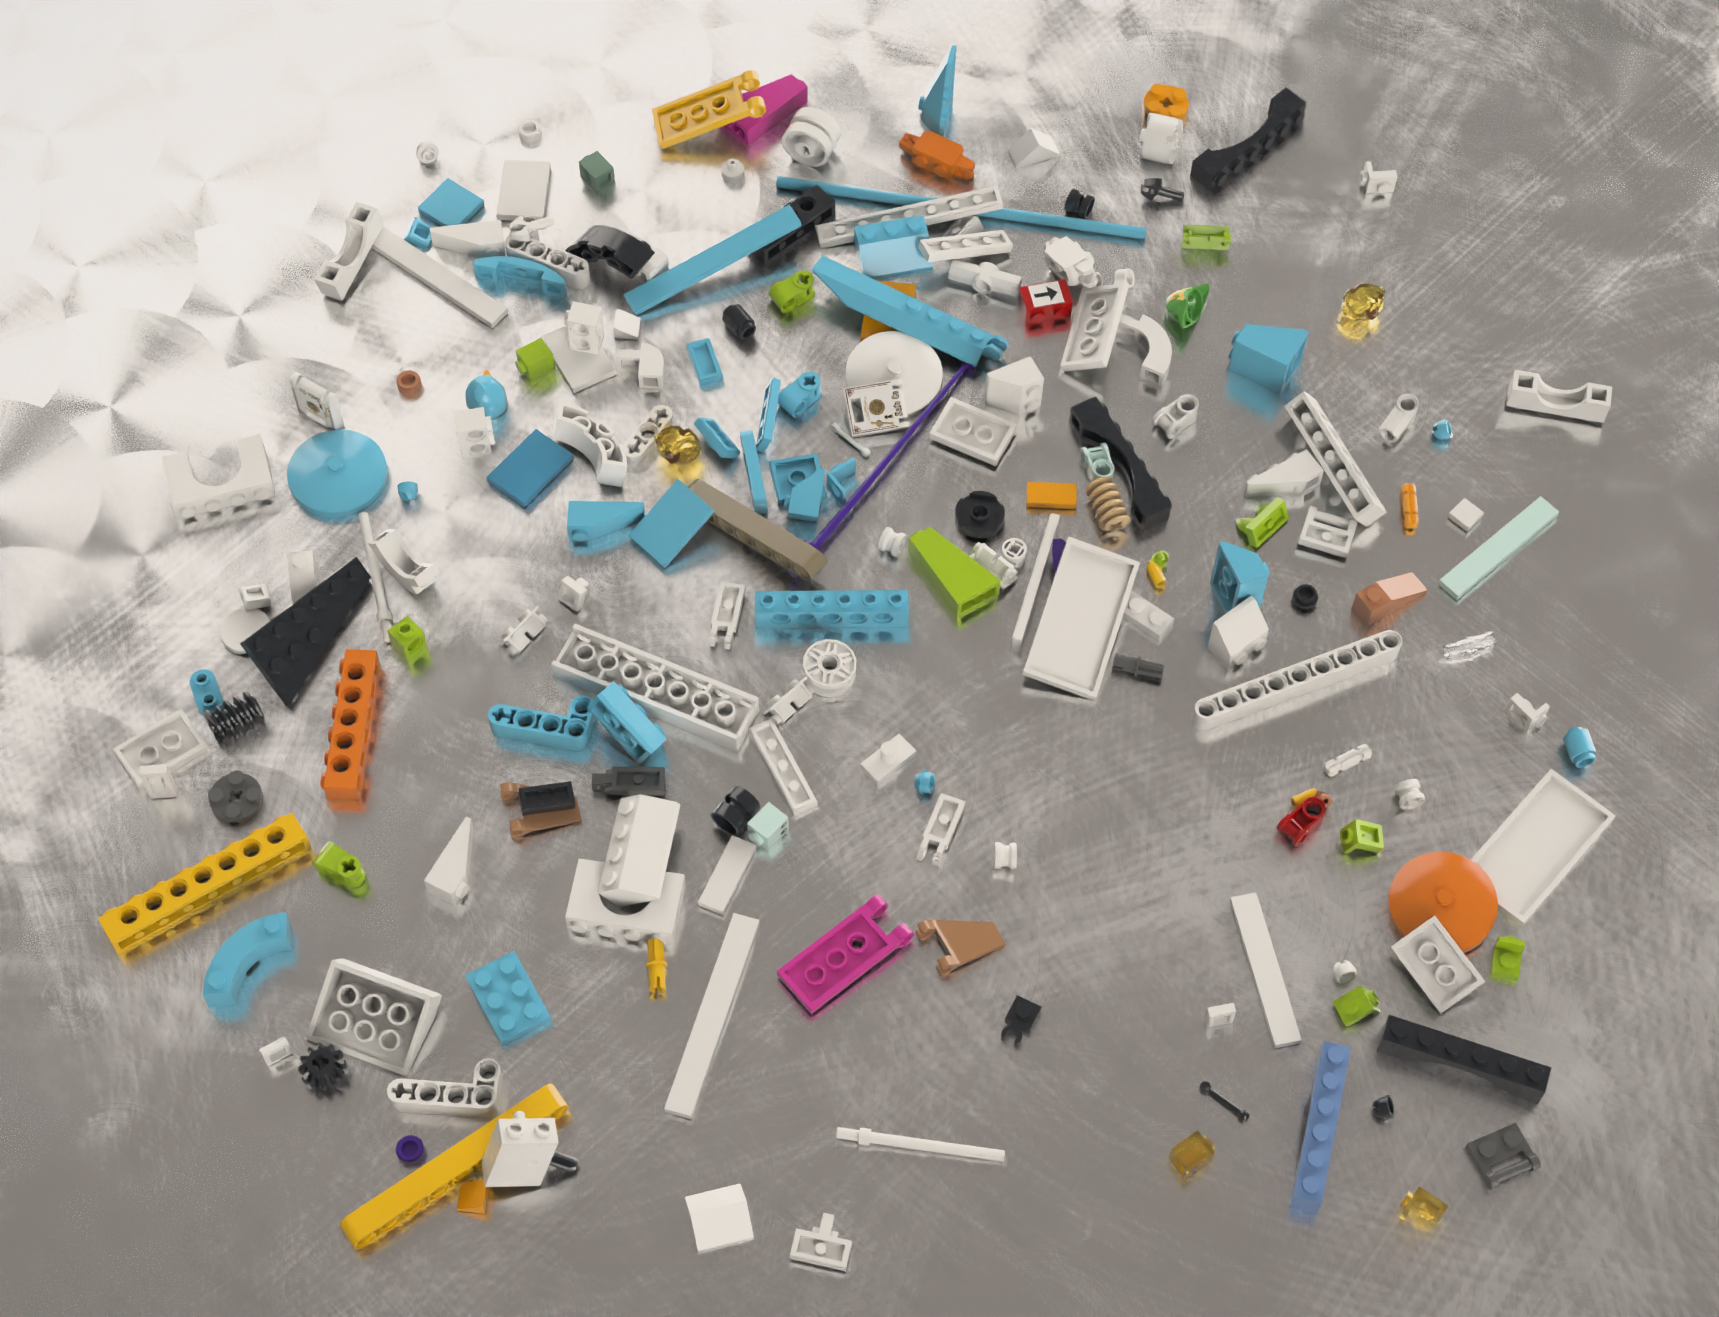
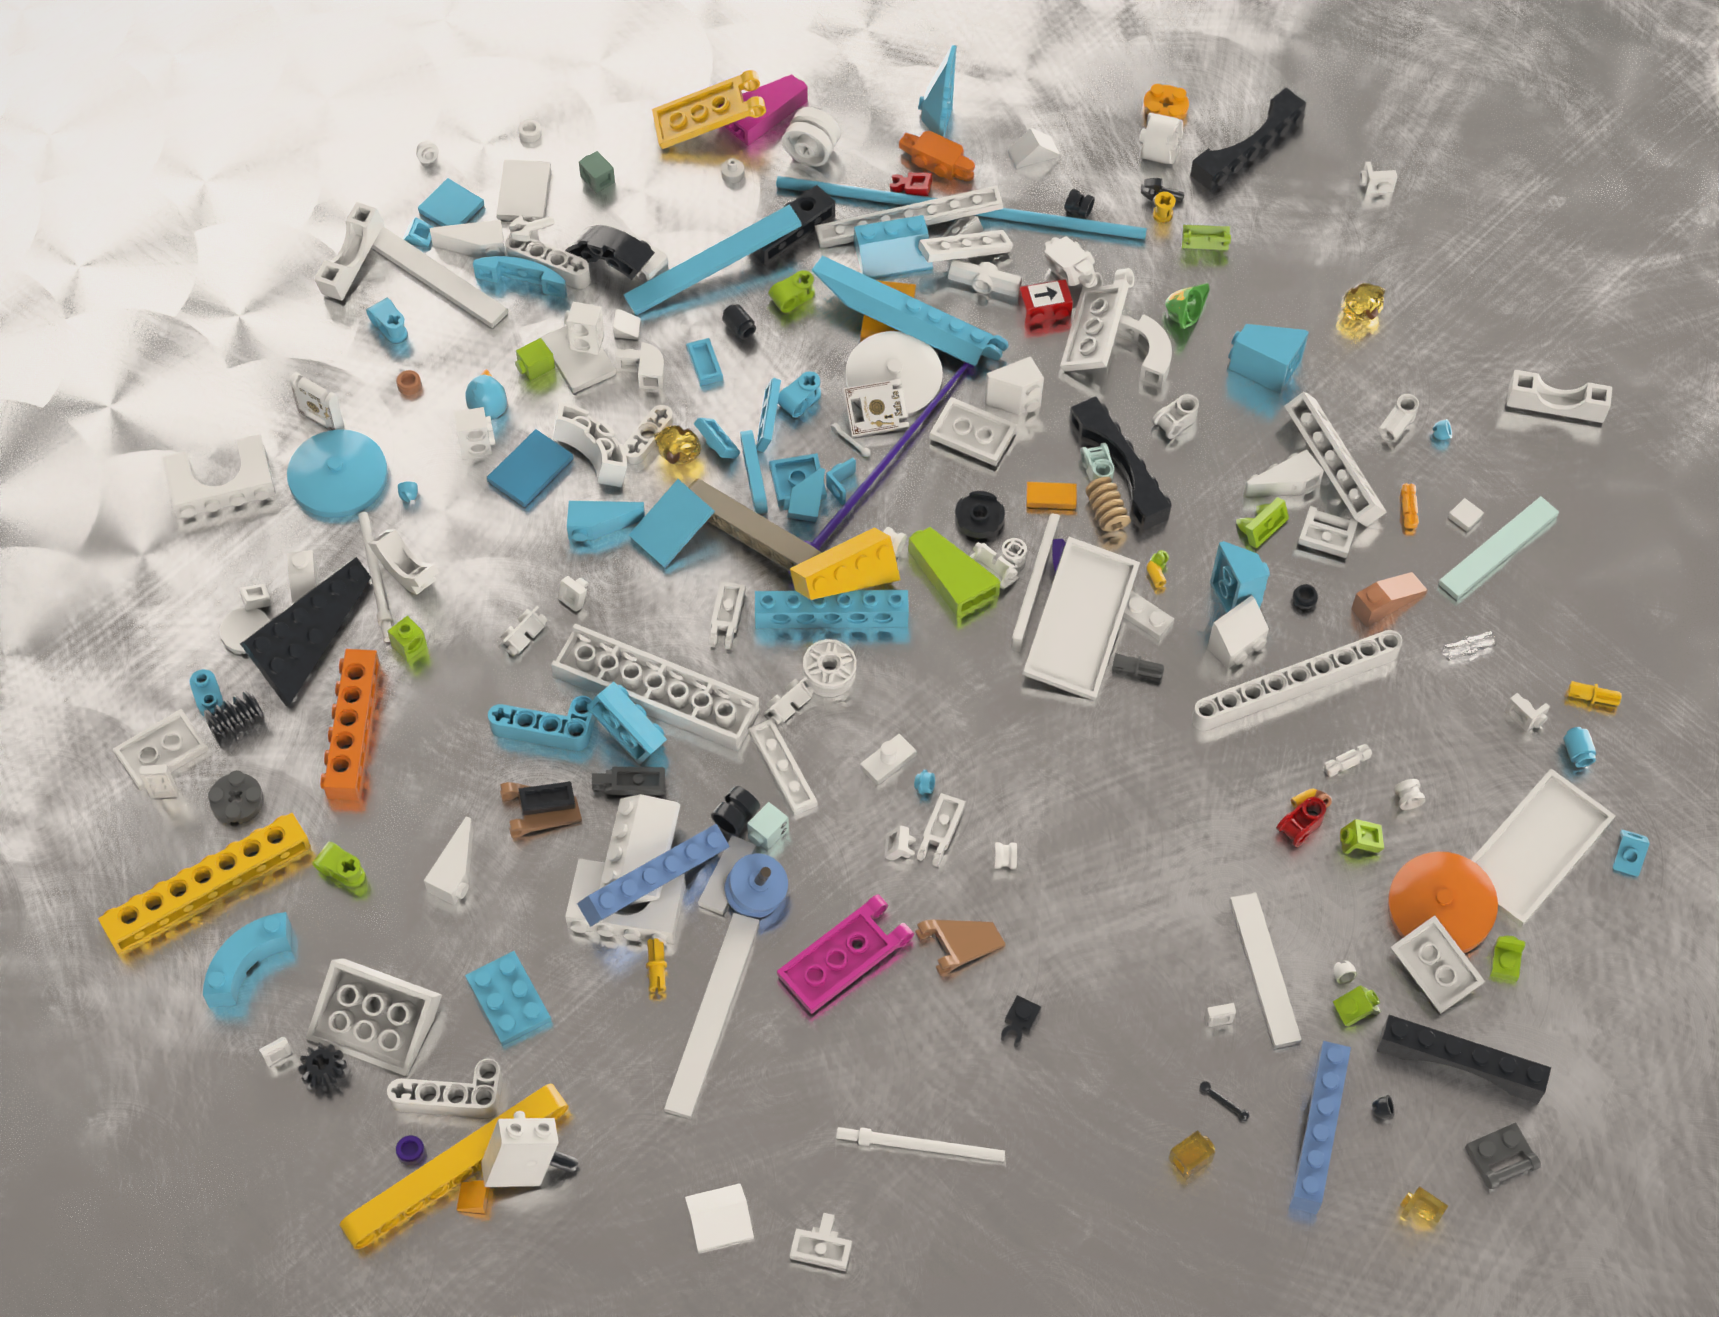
none -> medium azure piece [366,297,408,343]
none -> medium blue arch [577,824,730,927]
none -> medium blue wheel [724,853,788,918]
none -> yellow wedge [790,528,901,600]
none -> white tile [884,825,916,861]
none -> red plate [889,172,932,196]
none -> yellow bush [1153,192,1176,223]
none -> yellow axle [1568,681,1622,706]
none -> medium azure bracket [1613,829,1650,876]

